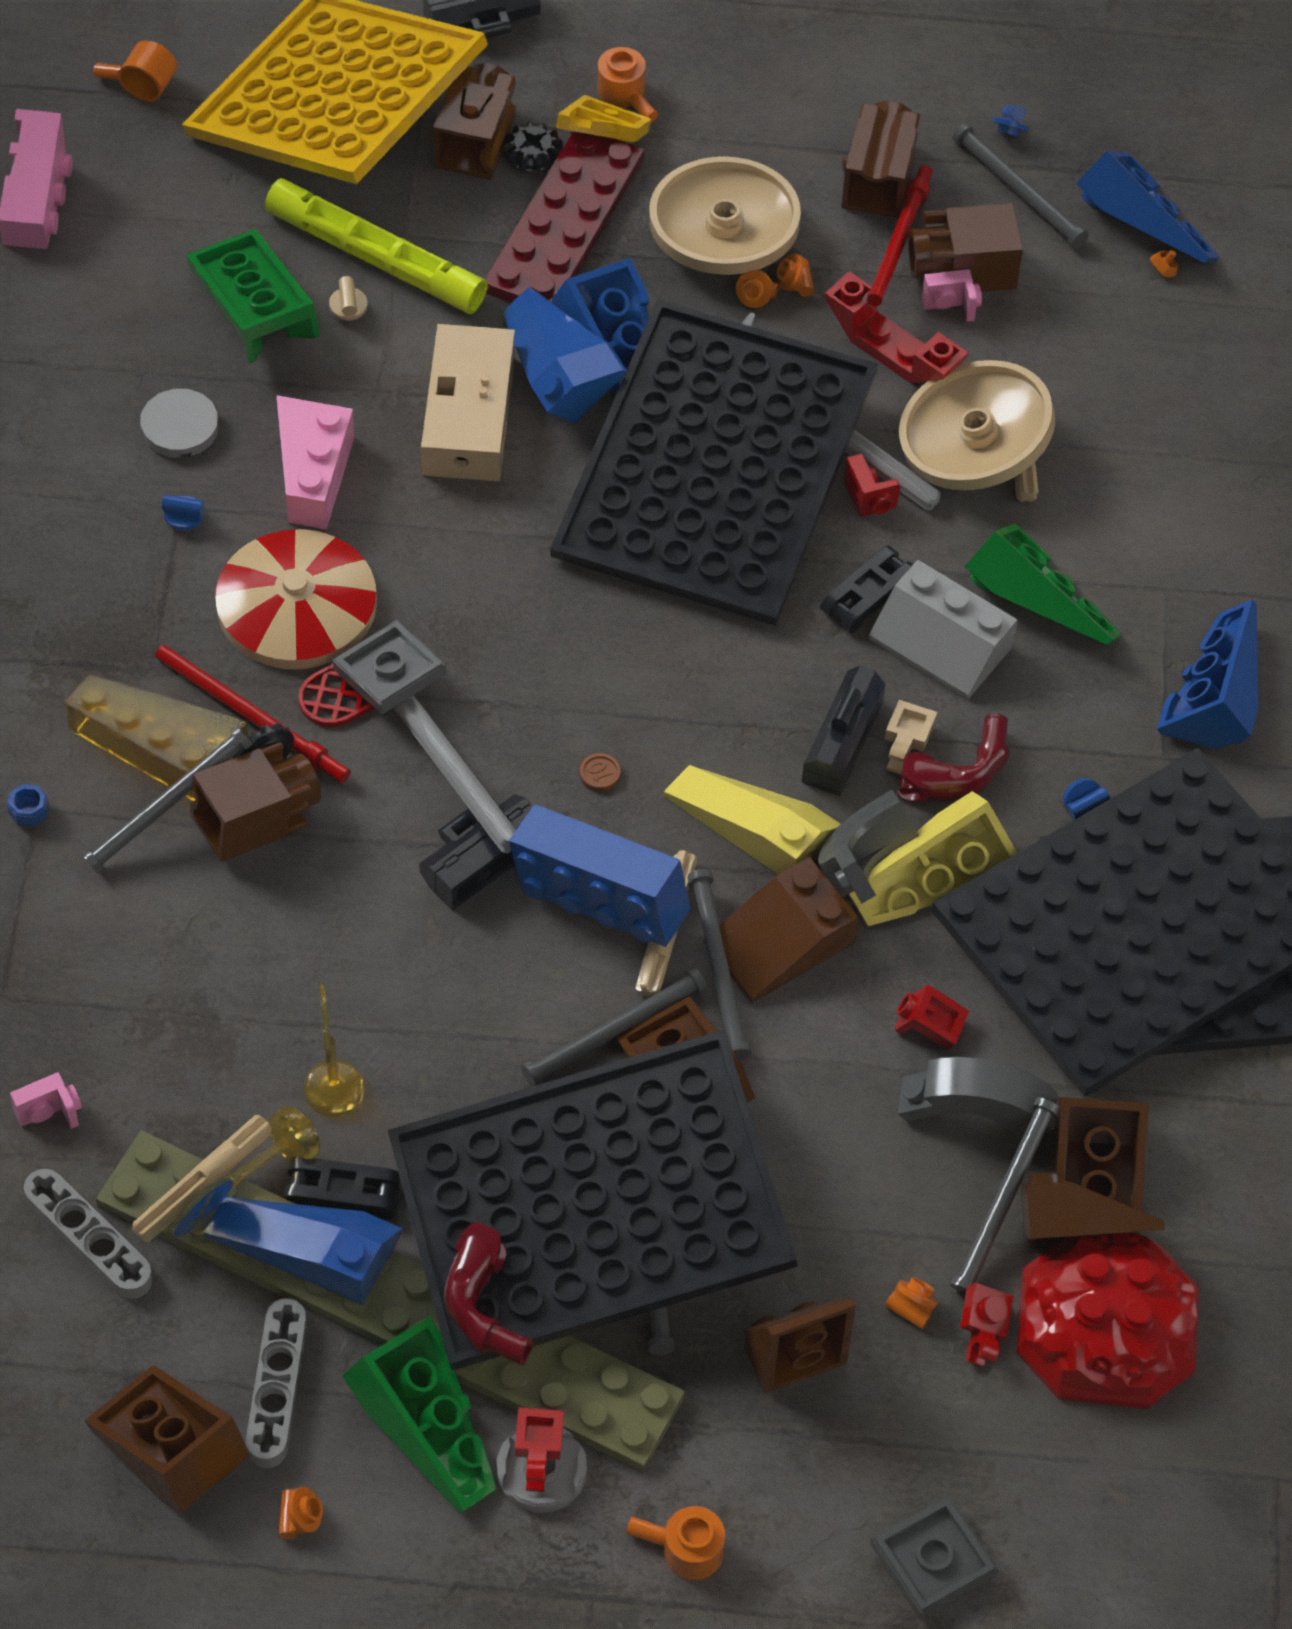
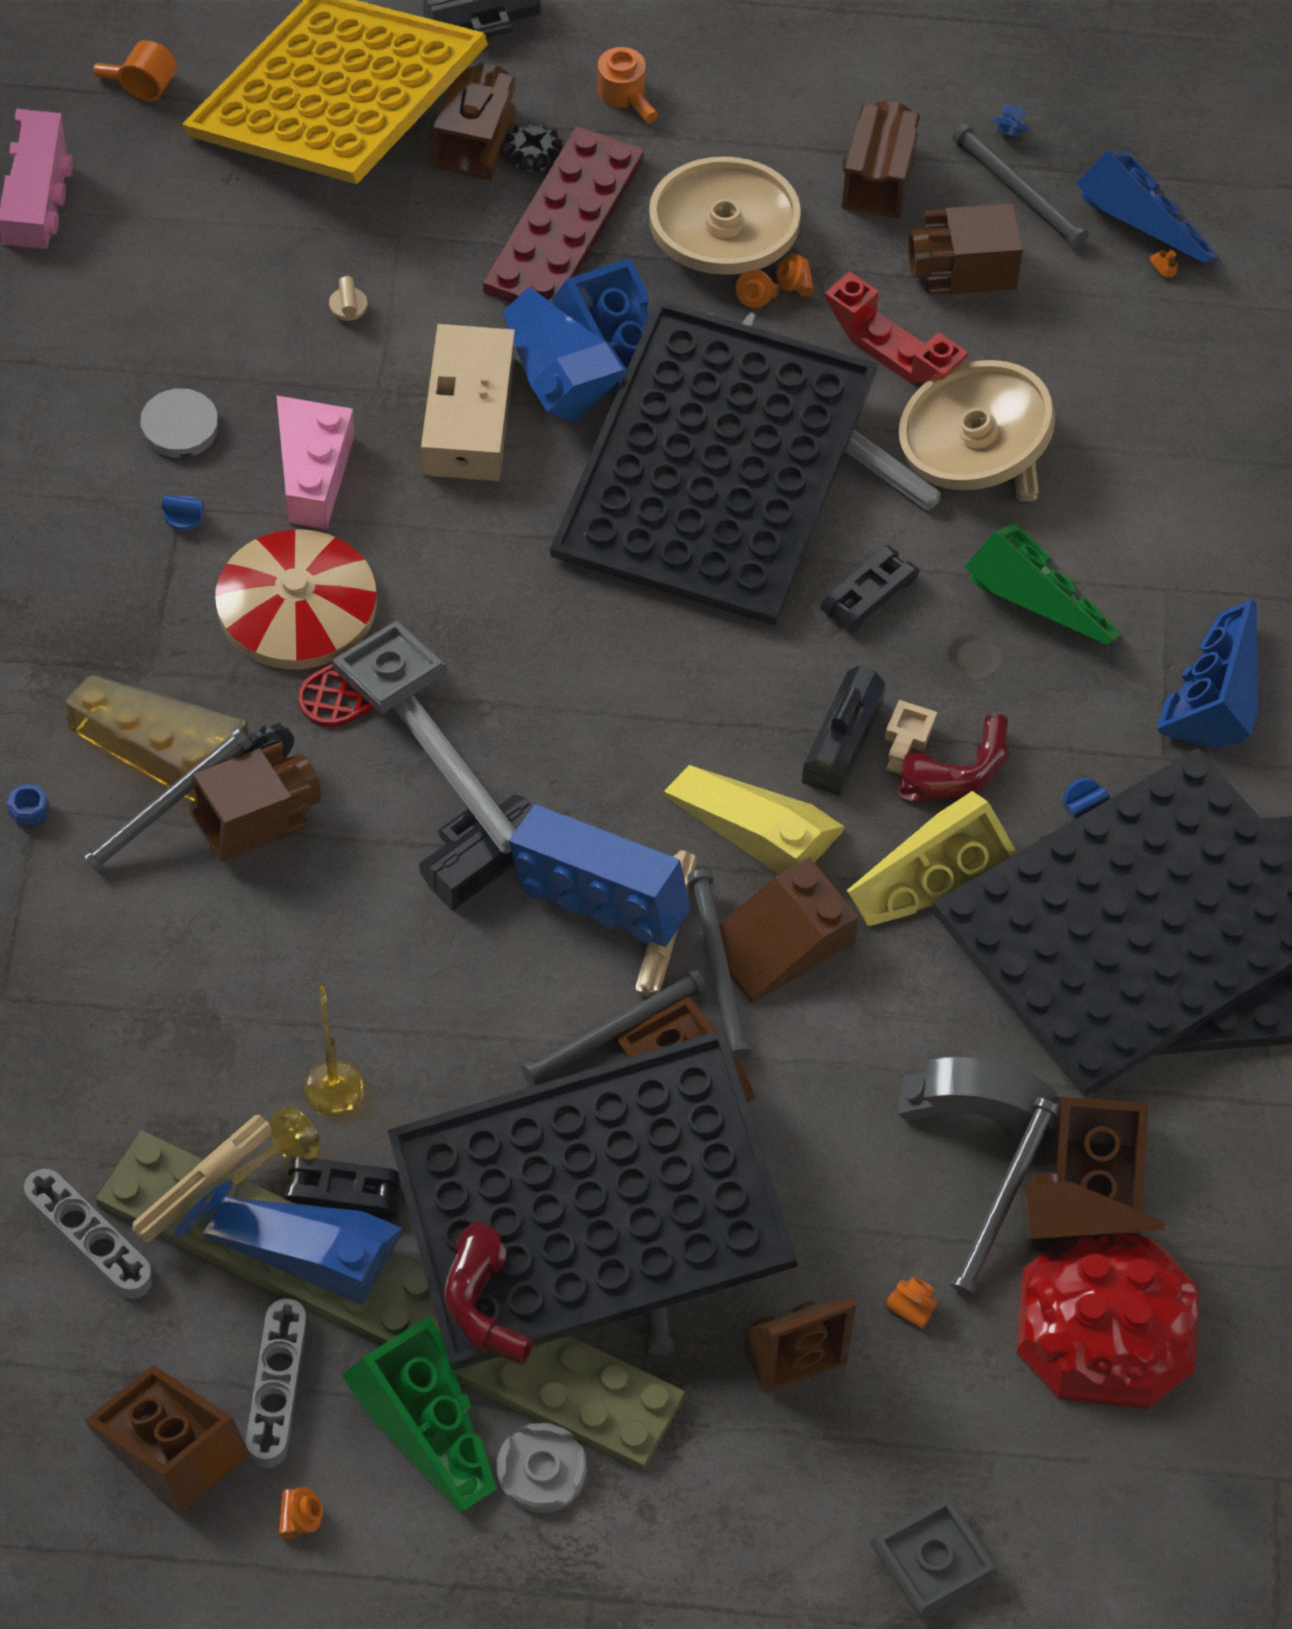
bright pink bracket [10,1072,82,1129] -> none
red bar [155,644,351,784] -> none
green plate [186,229,320,364] -> none
neon yellow piece [265,178,488,314] -> none
red plate [515,1407,564,1492] -> none
yellow wing [555,95,651,143] -> none
dark orange piece [579,753,621,792] -> none
orange piece [626,1506,725,1580] -> none
dark grey arch [818,790,919,904] -> none
red bracket [844,454,900,517] -> none
red bar [867,165,933,307] -> none
light grey slope [869,560,1018,700] -> none
red bracket [894,985,969,1050] -> none
bright pink bracket [922,269,982,322] -> none
red plate [960,1283,1014,1367] -> none

